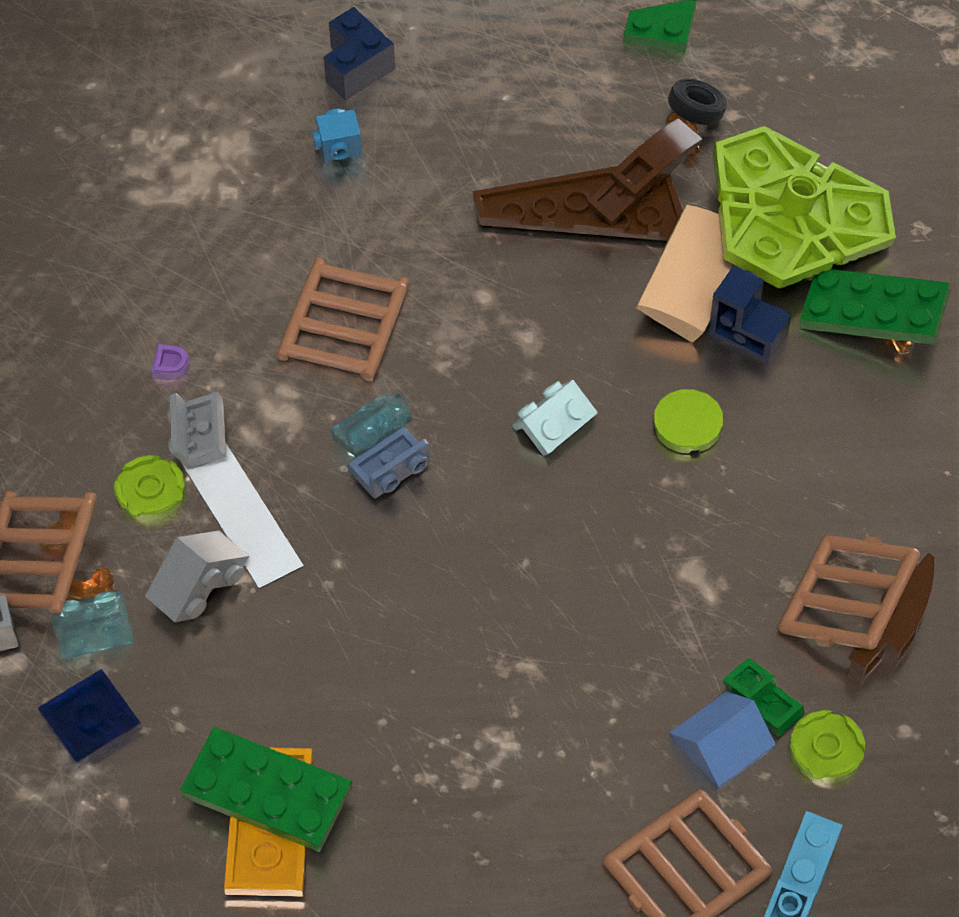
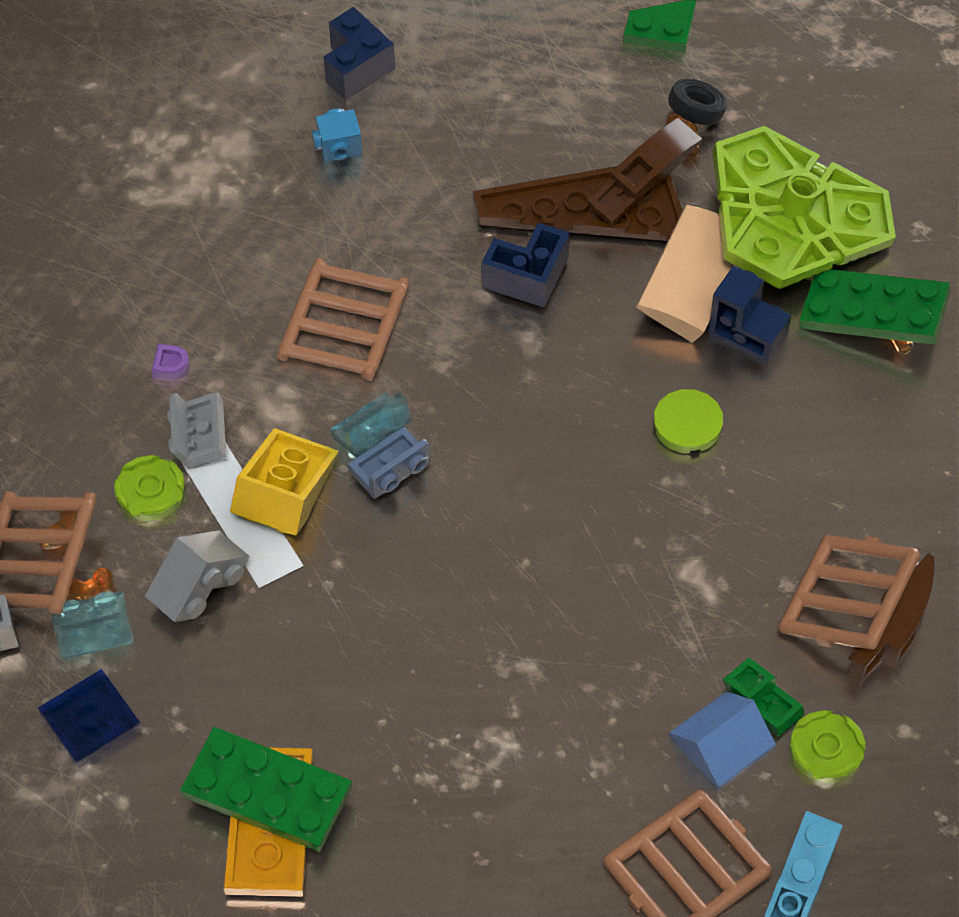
light aqua bracket [512,380,598,456] -> none
none -> yellow slope [230,428,339,536]
none -> dark blue brick [481,223,570,308]

